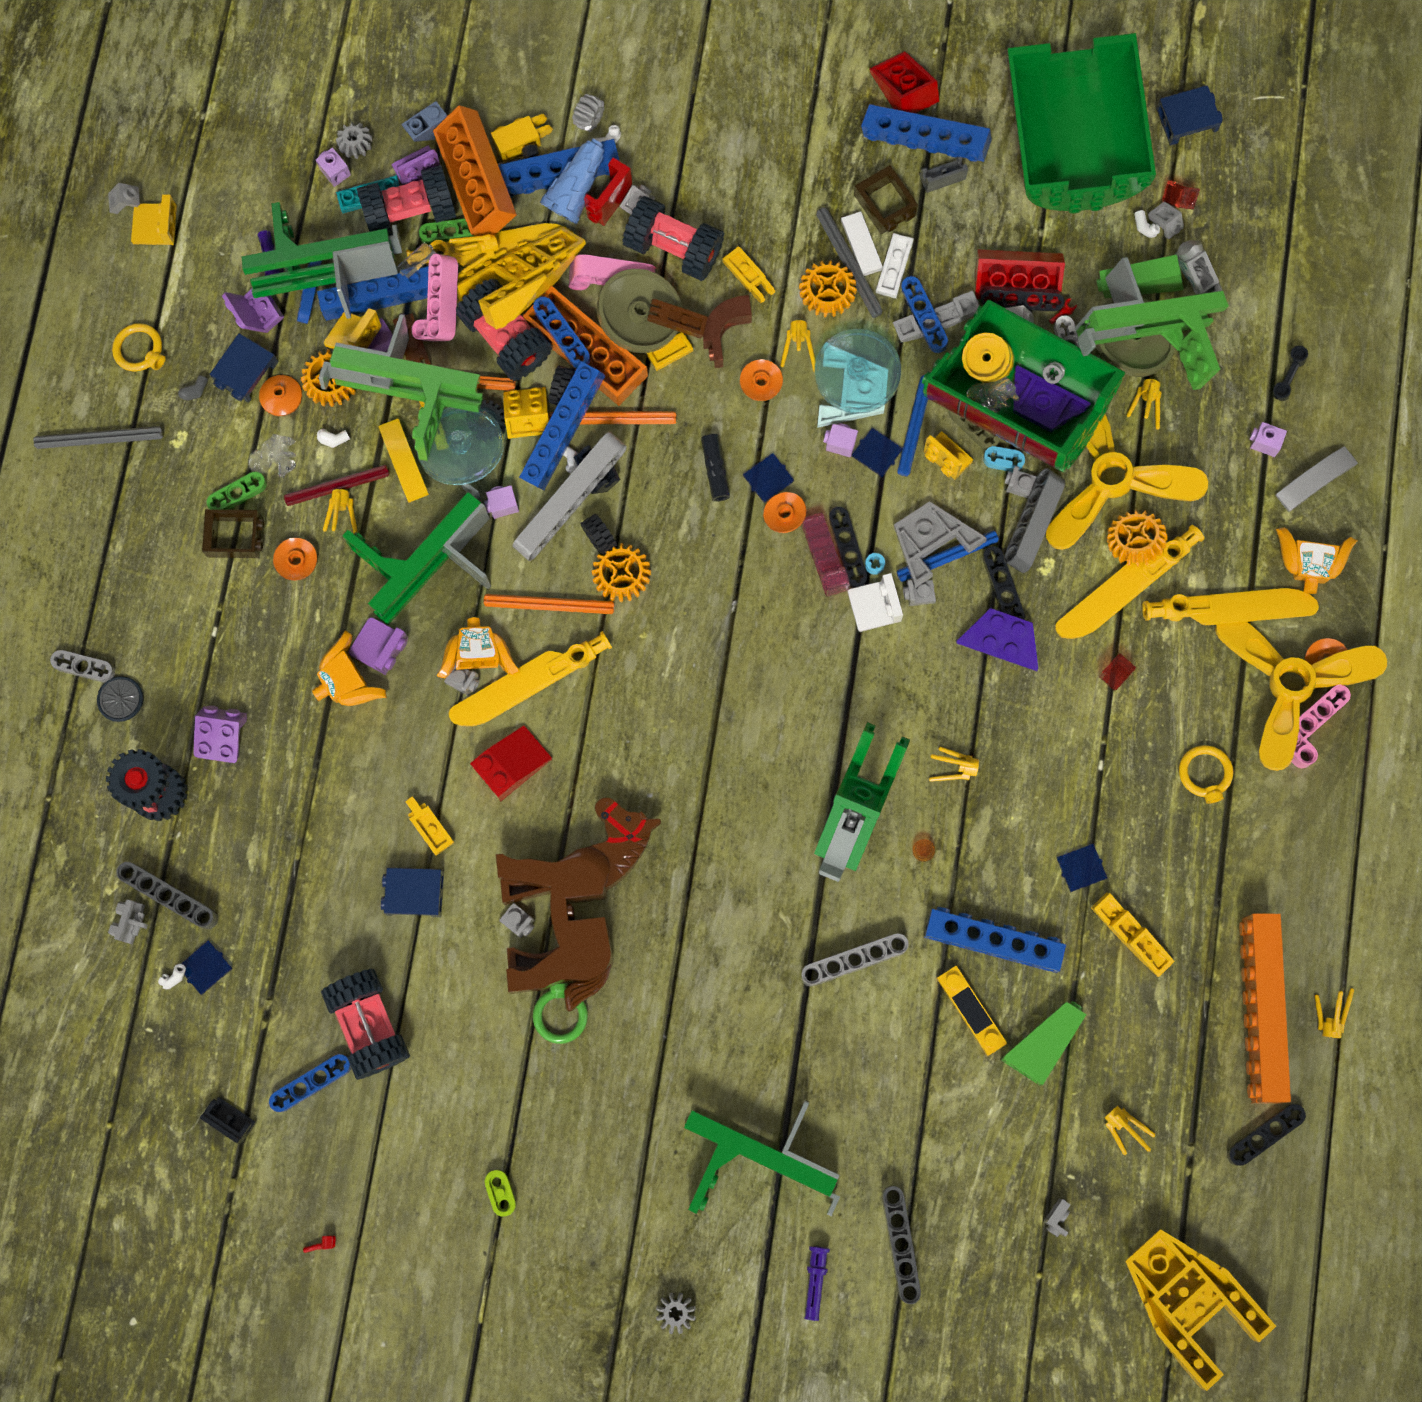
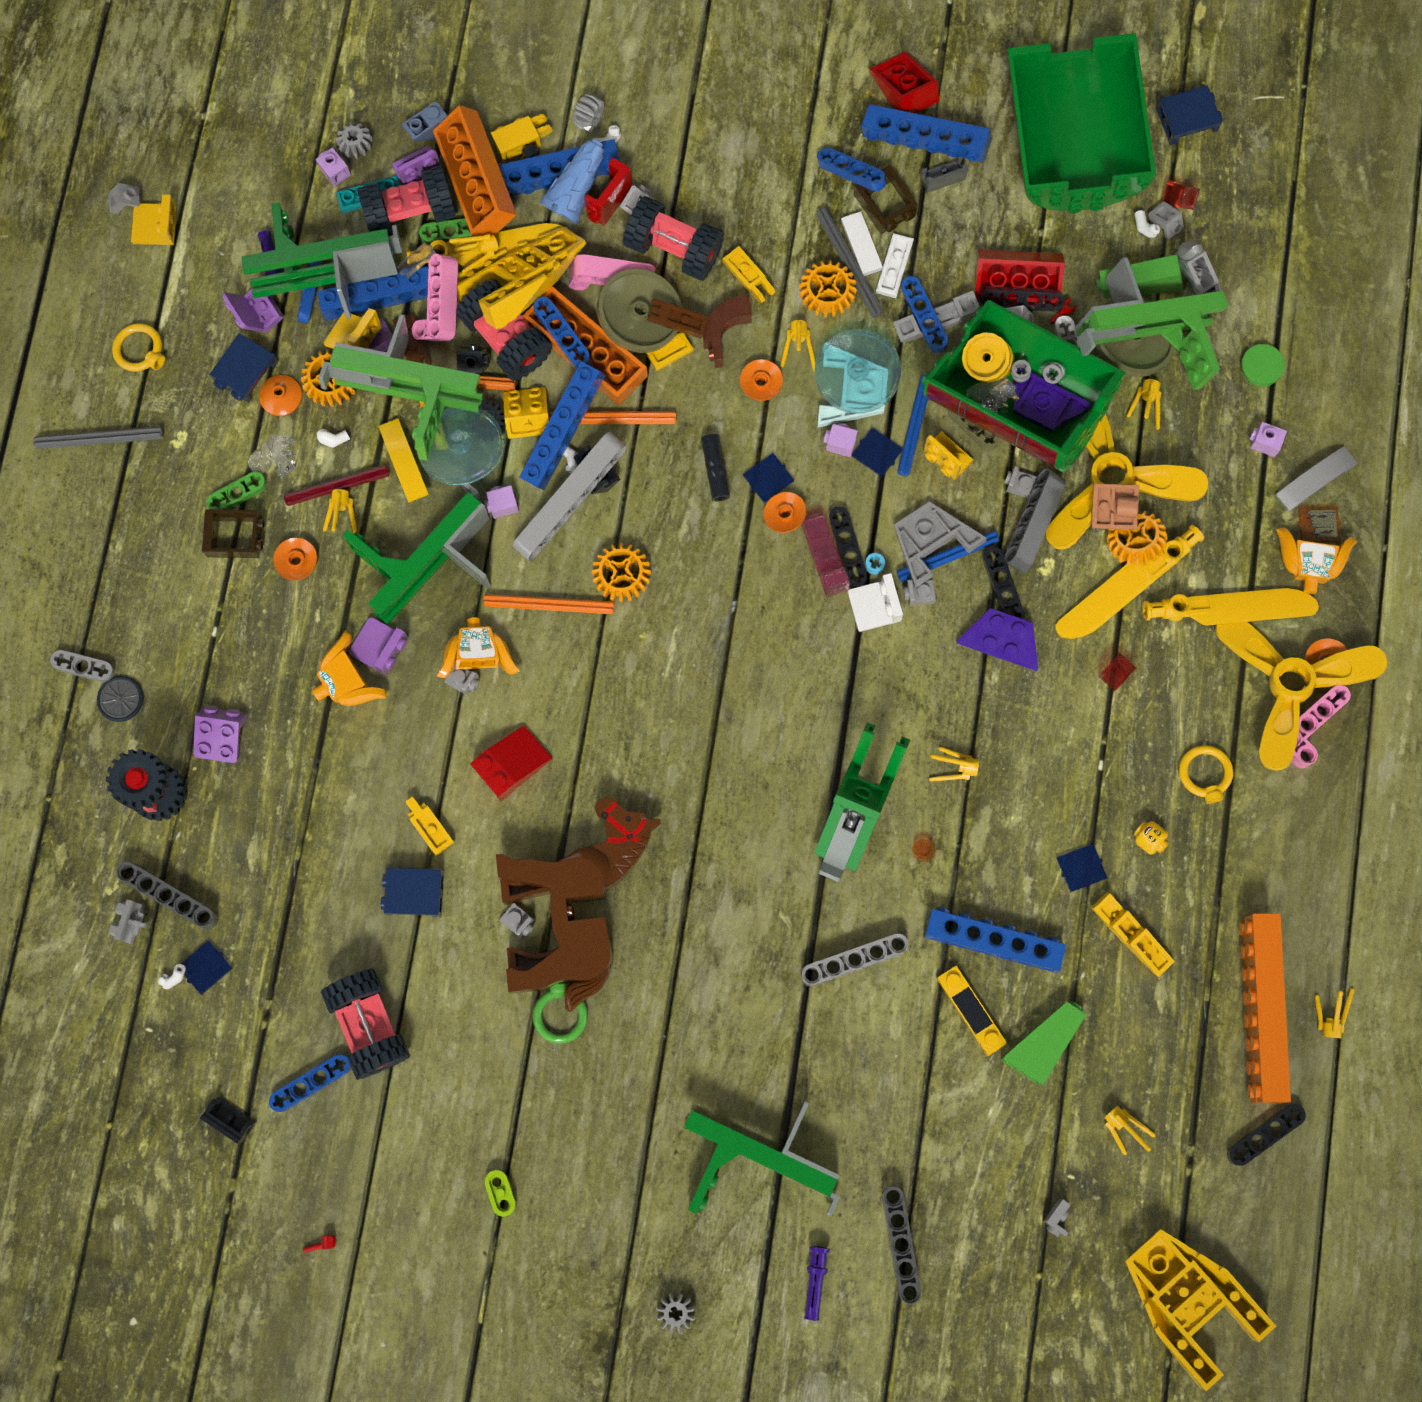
dark grey arm [178,375,208,401] -> none
yellow piece [449,631,612,726] -> none
black tyre [549,365,576,405] -> none
black tyre [580,513,617,555] -> none
medium azure beam [983,446,1025,472] -> none
black bar [1272,346,1308,401] -> none
none -> black brick [456,344,490,375]
none -> blue beam [817,148,887,191]
none -> light grey bush [1011,360,1031,382]
none -> nougat plate [1092,484,1139,530]
none -> yellow head [1134,821,1169,855]
none -> bright green tile [1241,344,1285,387]
none -> piece [1298,506,1341,543]

